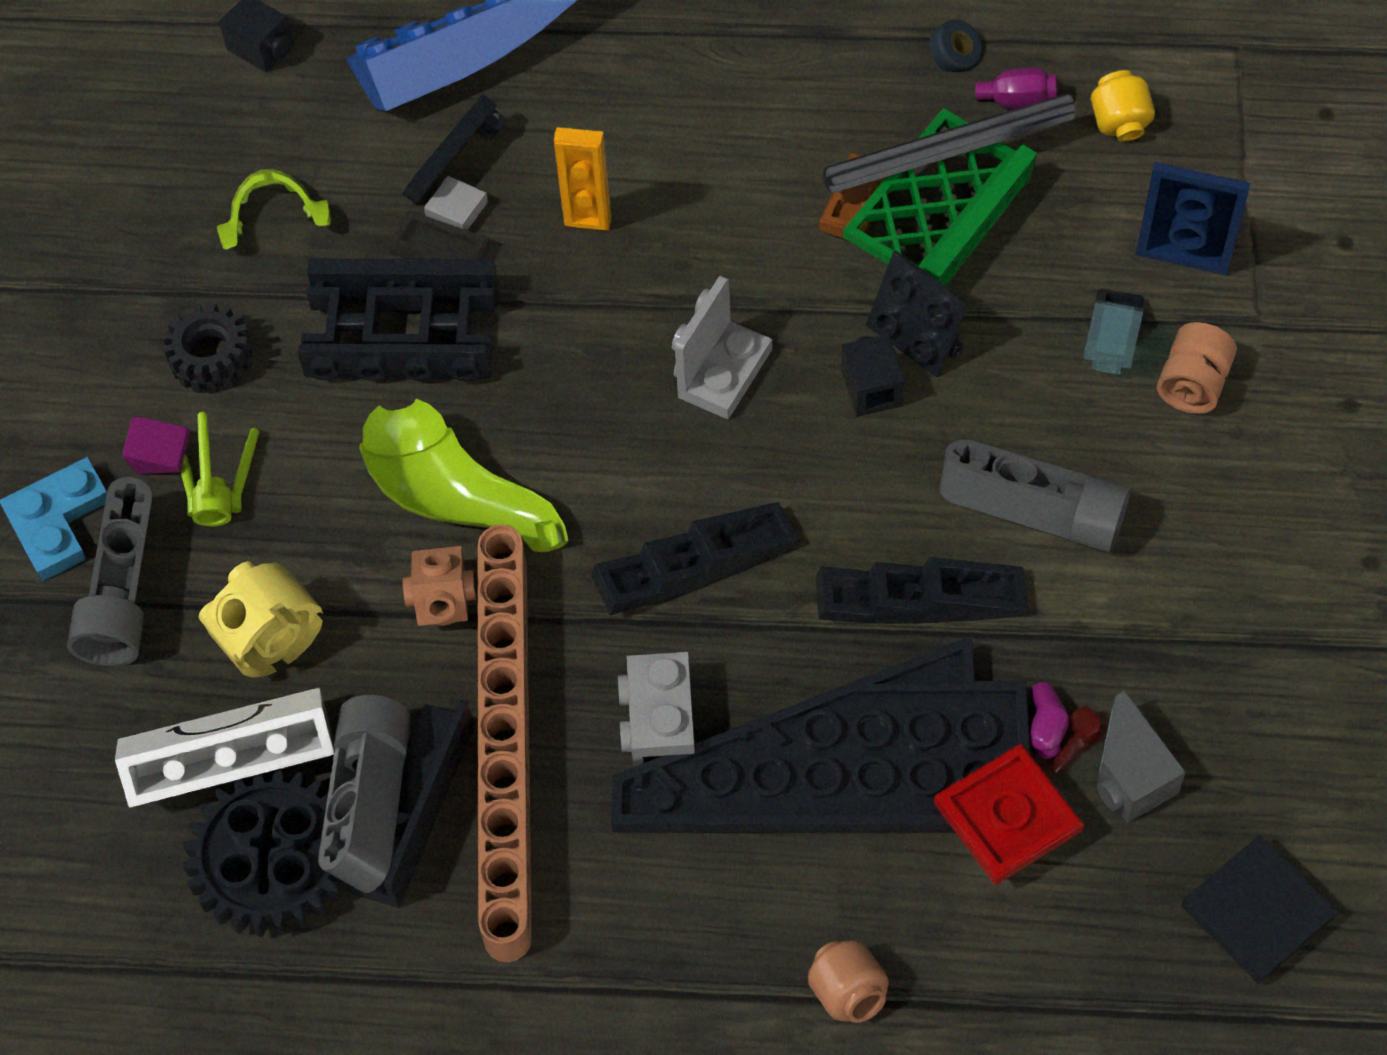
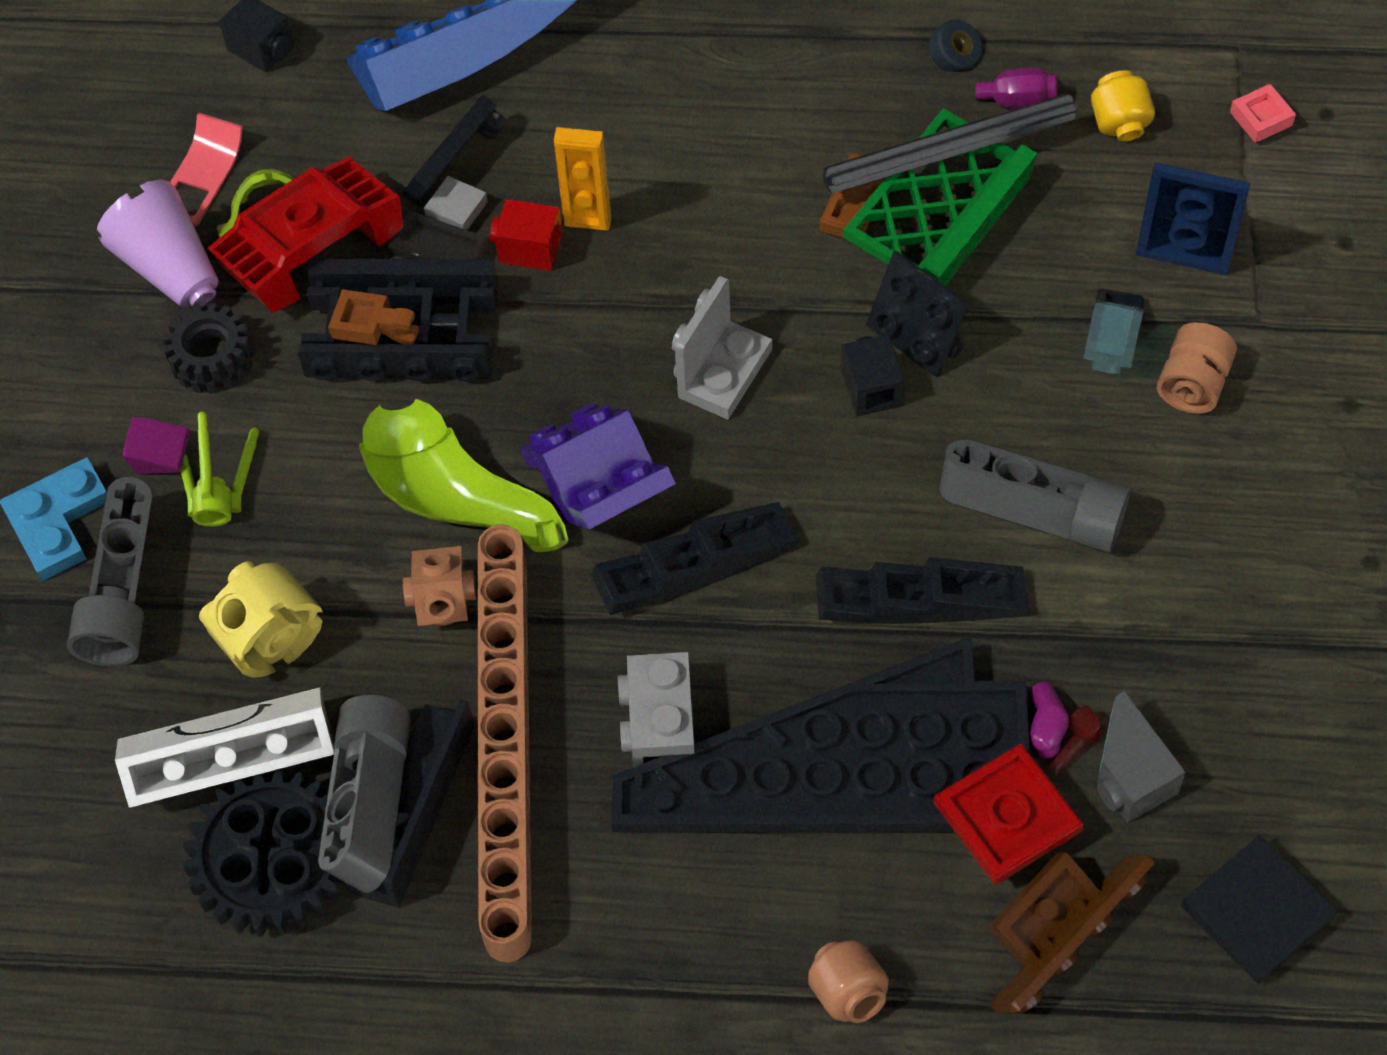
none -> lavender cone [97,179,219,308]
none -> coral piece [170,113,243,227]
none -> red plate [208,156,403,313]
none -> dark orange plate [328,289,420,345]
none -> red brick [490,199,563,271]
none -> dark purple bracket [519,402,676,529]
none -> reddish brown bracket [988,852,1155,1013]
none -> coral plate [1230,84,1296,143]

